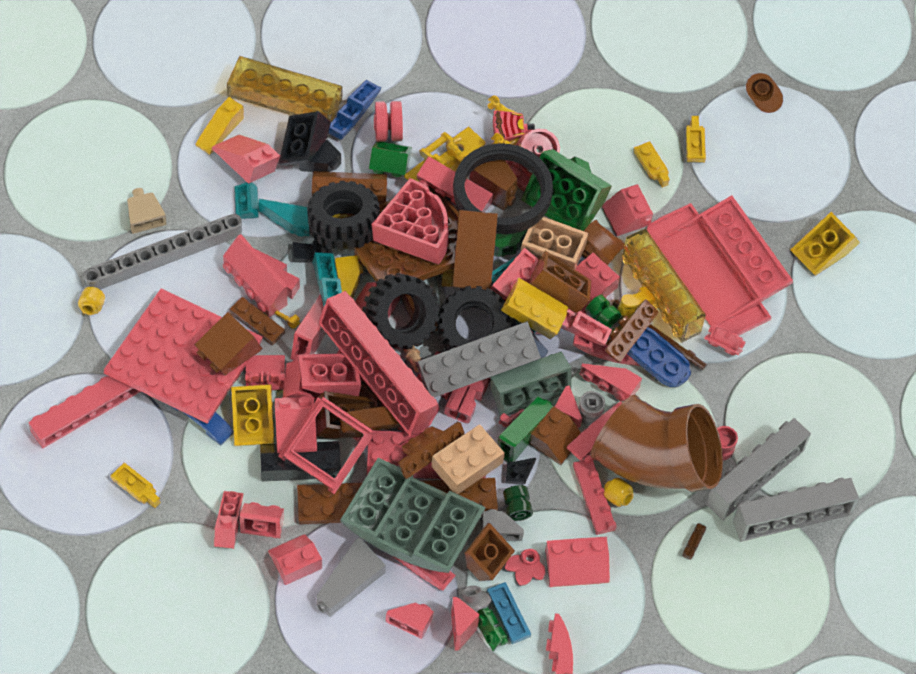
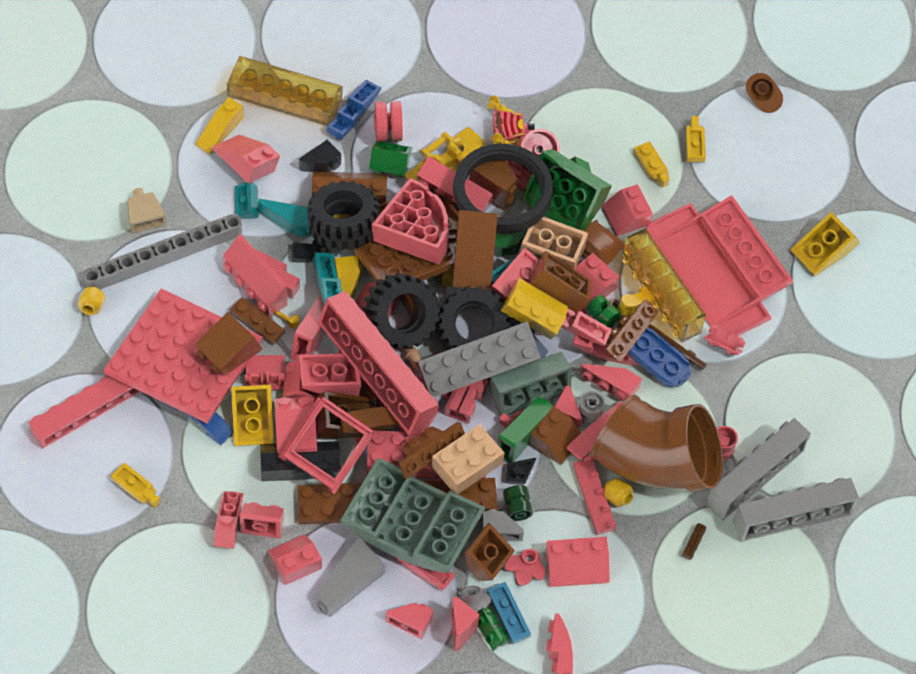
black slope [278,111,331,166] -> none

